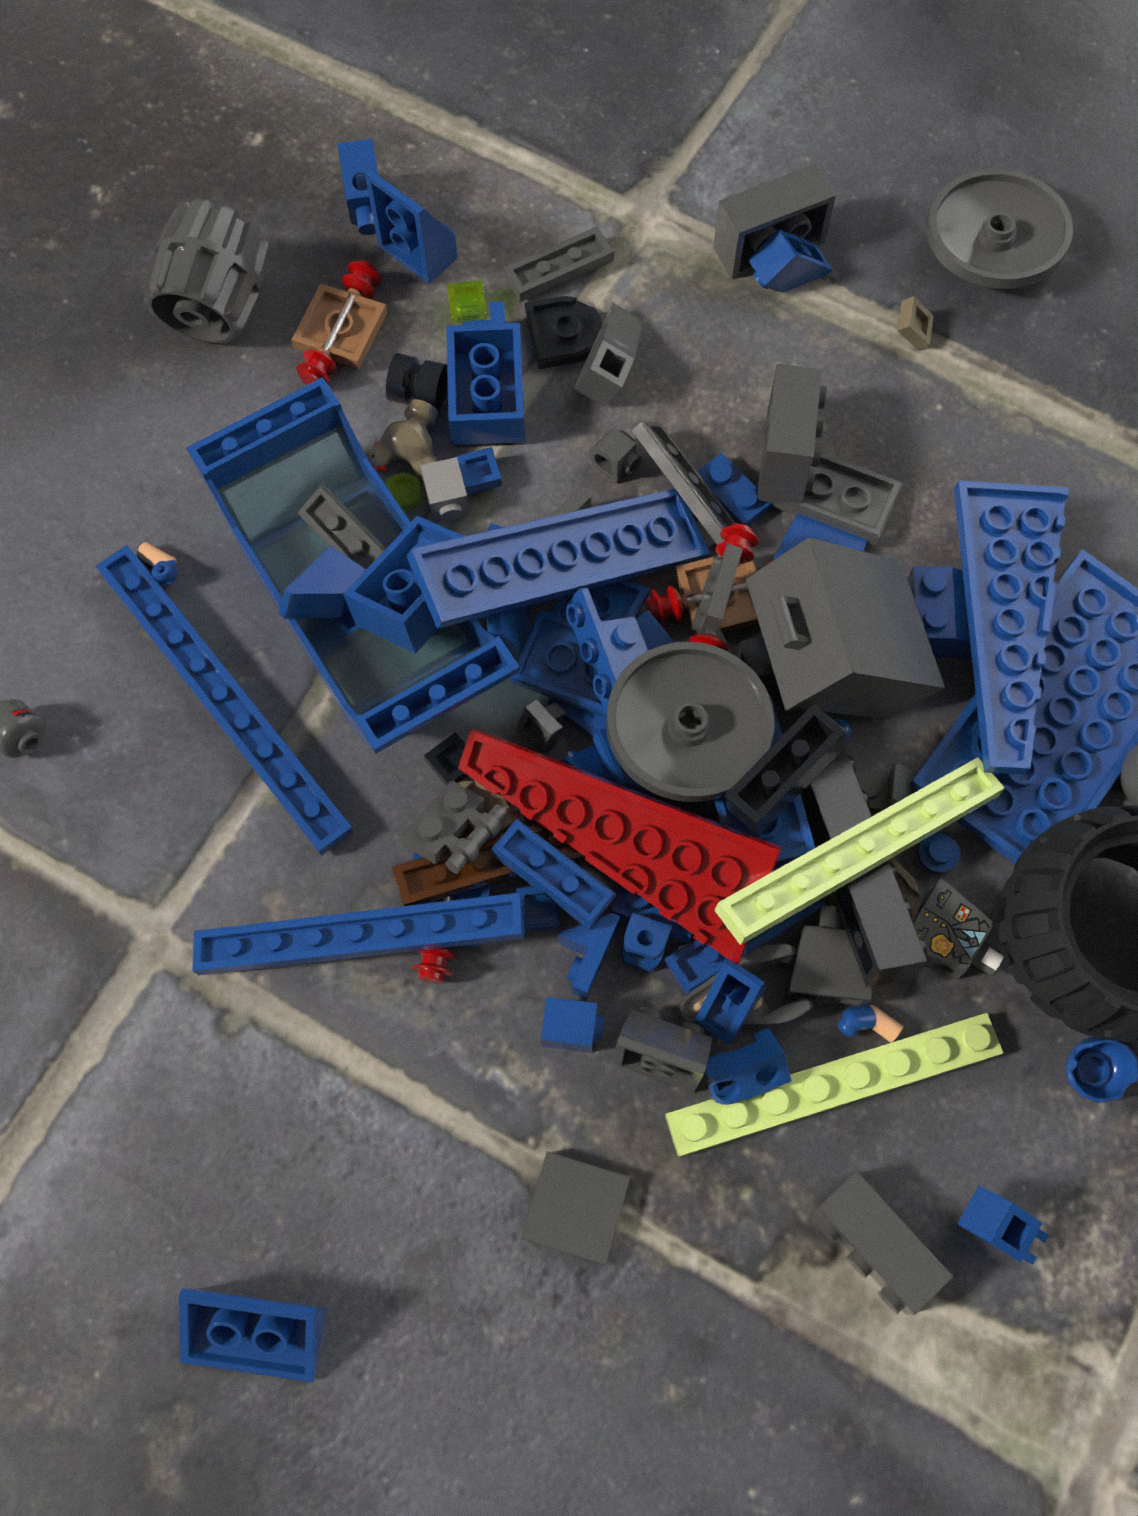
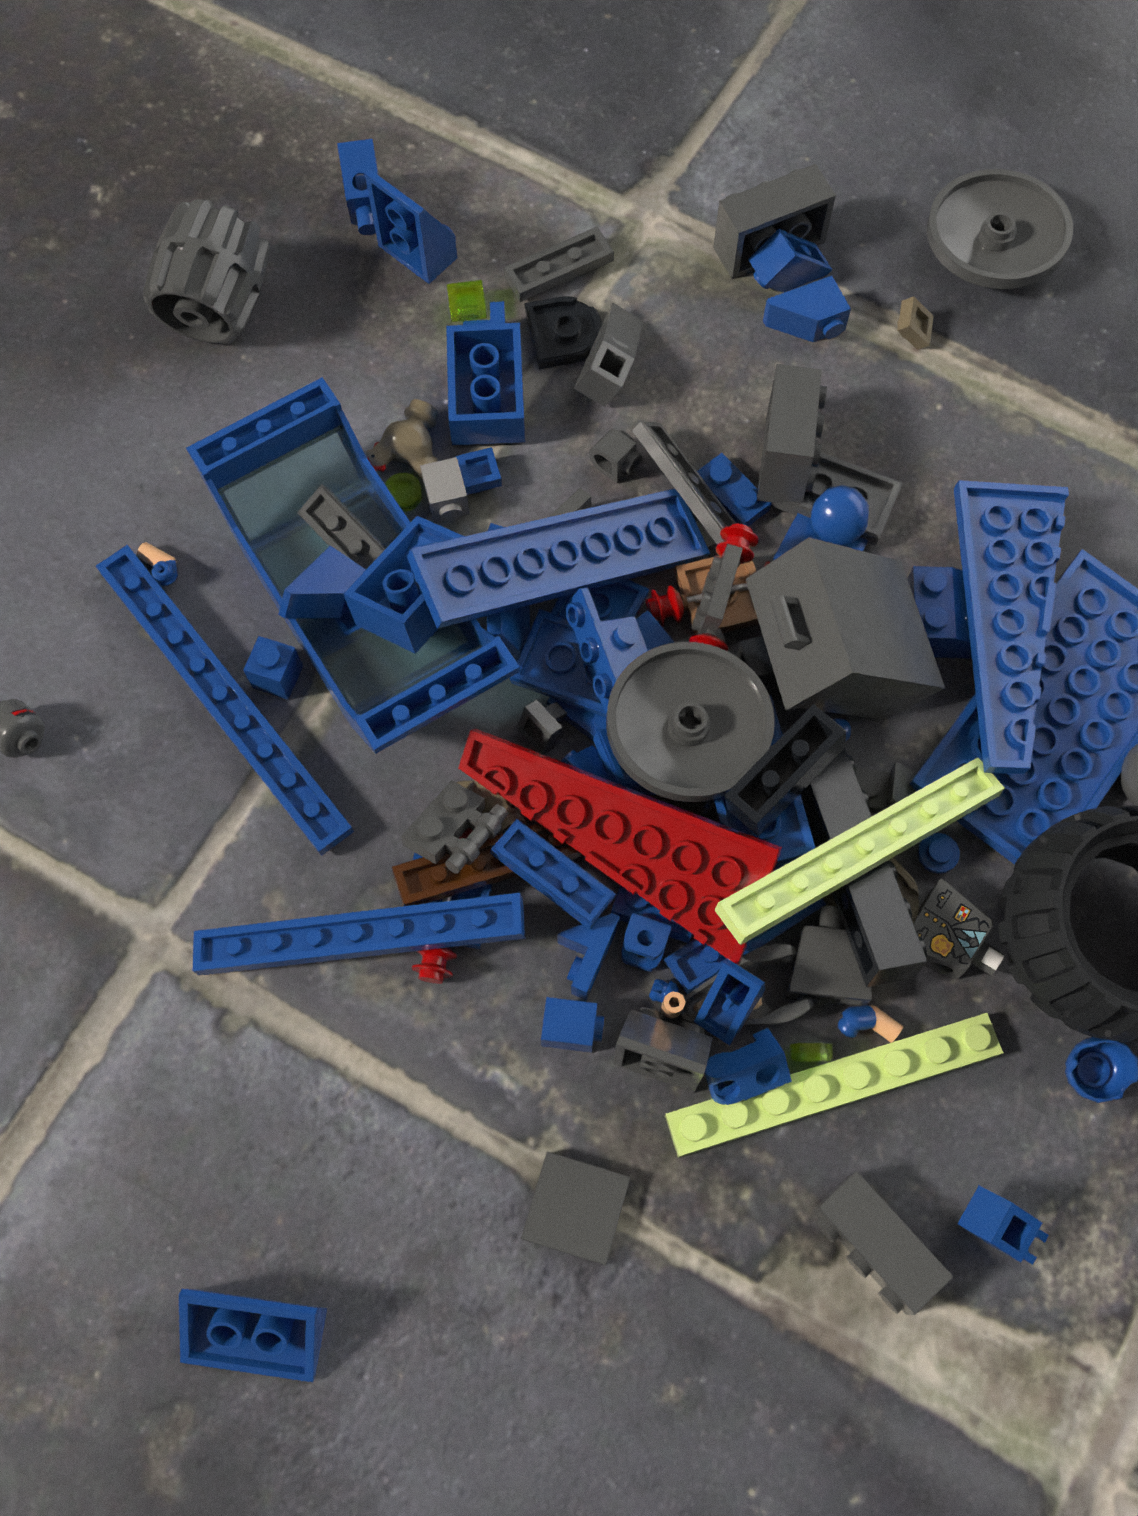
medium nougat plate [291,261,387,386] -> none
black wheel [386,353,448,411] -> none
black plate [424,732,468,786] -> none
blue tile [516,887,560,931] -> none
none -> blue brick [243,636,303,700]
none -> arm [649,979,686,1019]
none -> blue slope [763,276,851,342]
none -> clear neon green tile [789,1043,833,1062]
none -> blue hair [811,485,869,546]

